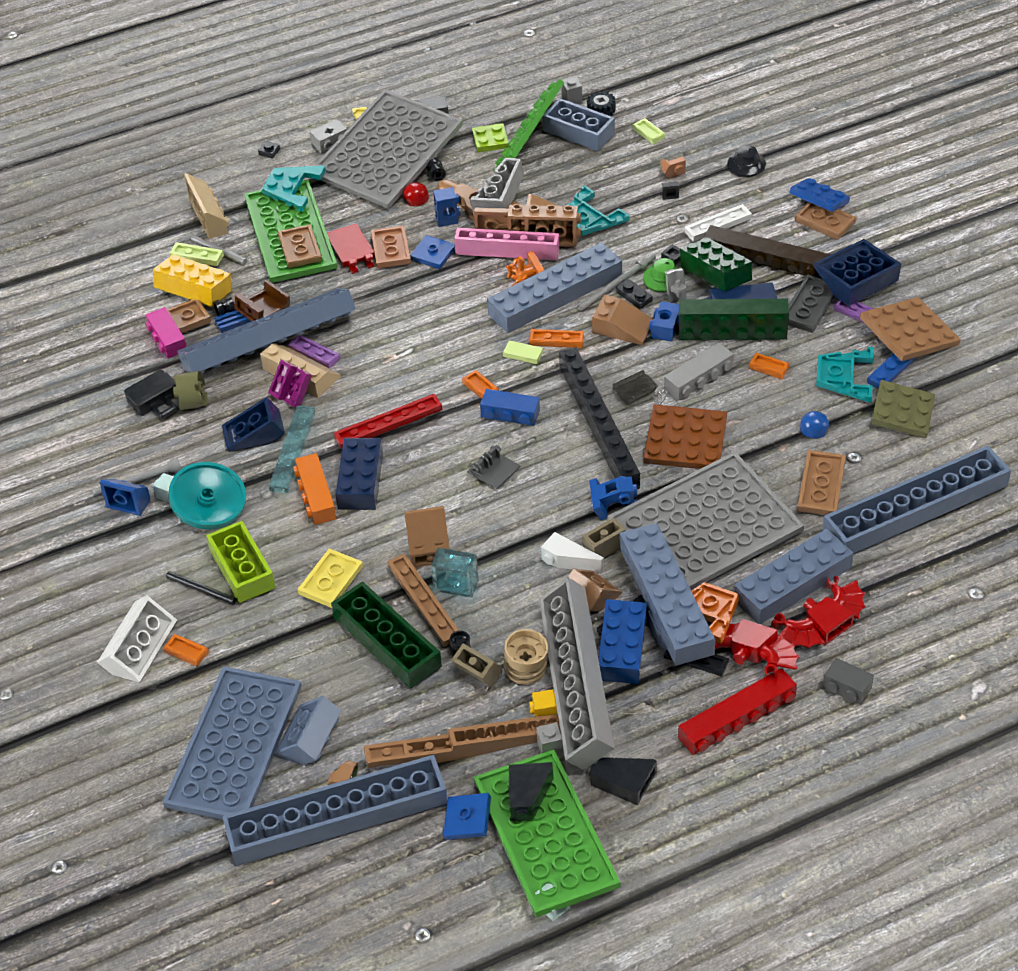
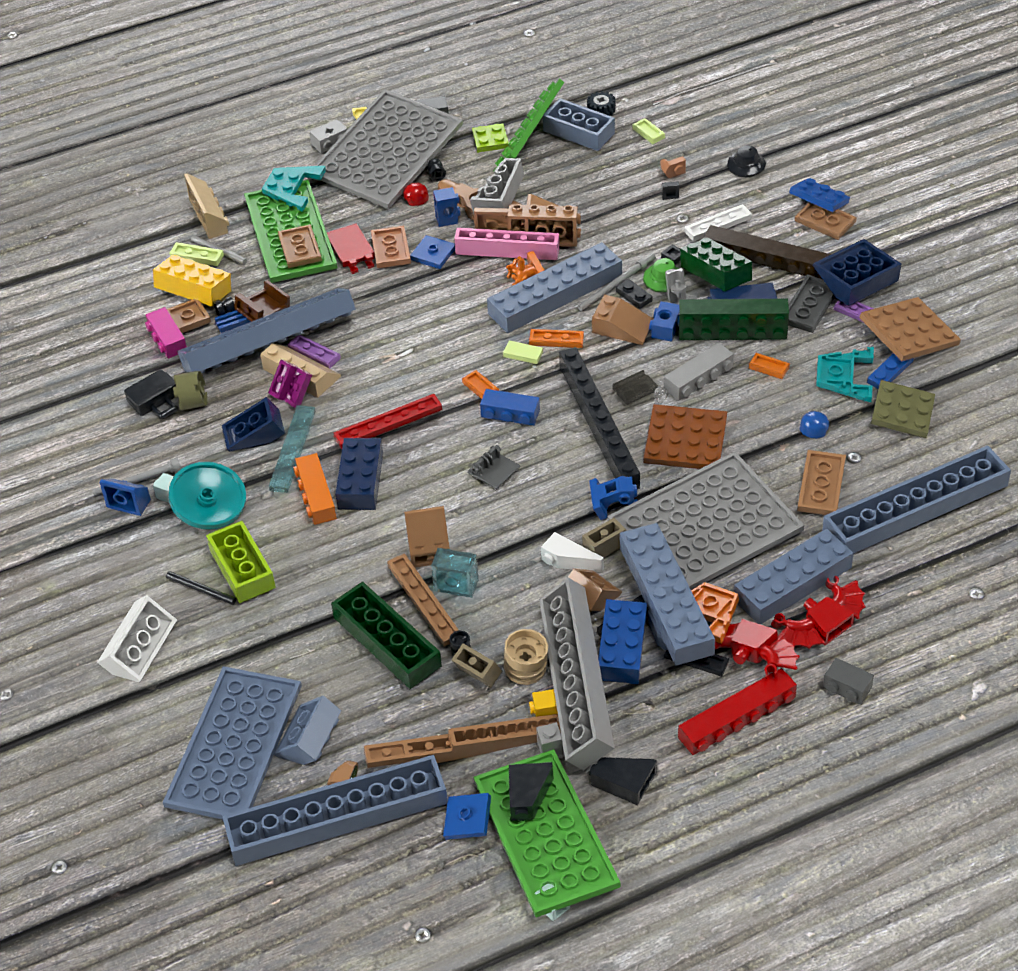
orange tile [163,634,209,667] -> none
black plate [258,141,280,159] -> none
light yellow plate [297,549,363,608] -> none
light grey brick [561,77,582,103] -> none
teal wing [567,185,630,236] -> none

